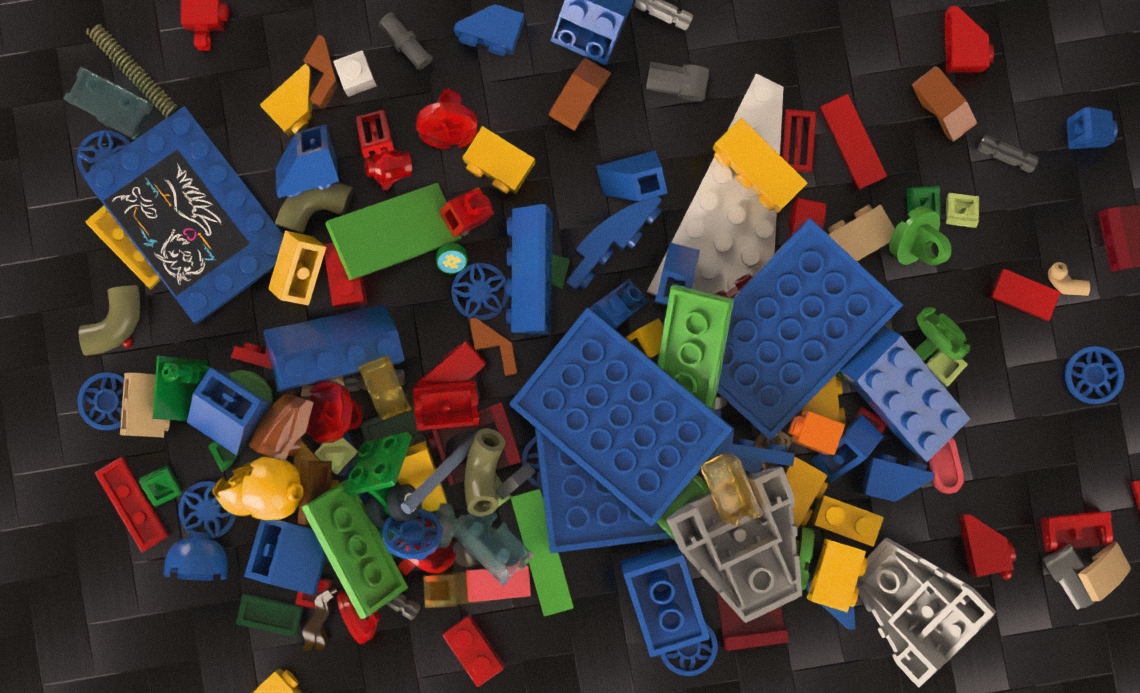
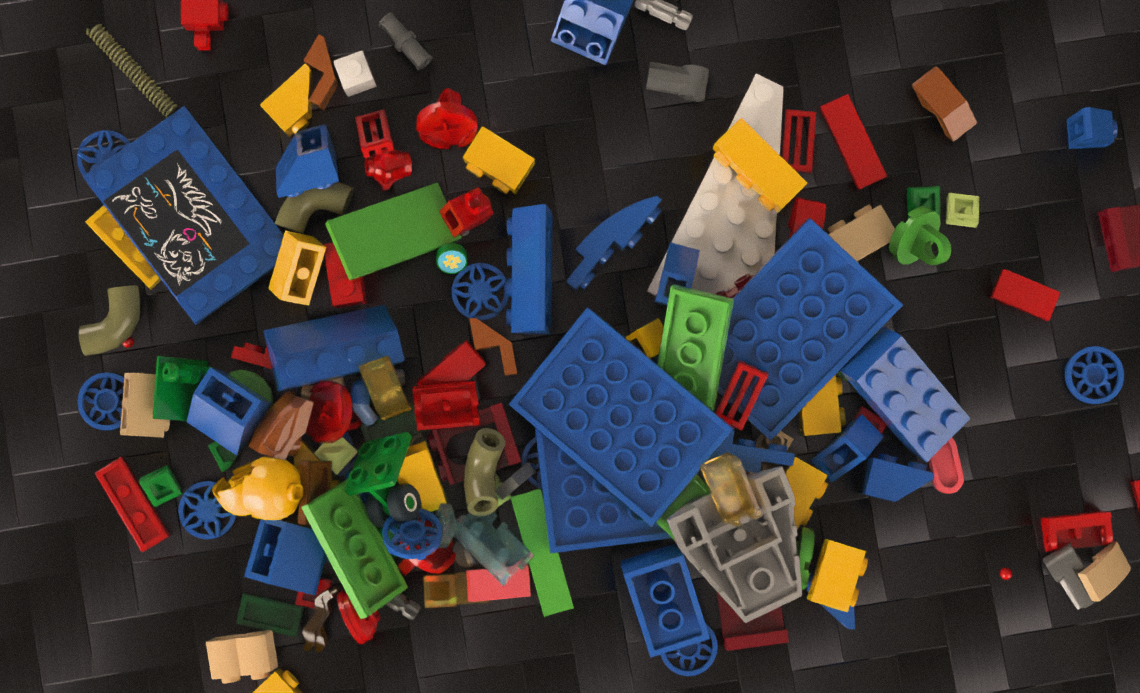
clear light blue piece [63,67,153,140] -> none
blue cylinder [163,532,228,581] -> none
sand blue bar [401,428,481,514] -> none
red brick [442,614,505,687] -> none
blue slope [454,4,525,56] -> none
dark orange slope [549,58,611,131] -> none
green tile [552,254,570,289] -> none
blue slope [590,279,649,329] -> none
blue slope [596,150,668,201] -> none
orange brick [788,411,845,455] -> none
yellow brick [809,495,884,547] -> none
light grey wedge [855,538,996,687] -> none
bright green tile [914,307,970,362] -> none
yellowish green tile [925,349,968,387] -> none
red slope [945,6,994,73] -> none
red slope [957,513,1016,577] -> none
dark grey axle [978,135,1038,173] -> none
tan arm [1048,262,1090,296] -> none
none -> tan brick [206,630,278,683]
none -> arm [350,379,378,427]
none -> red tile [715,360,769,430]

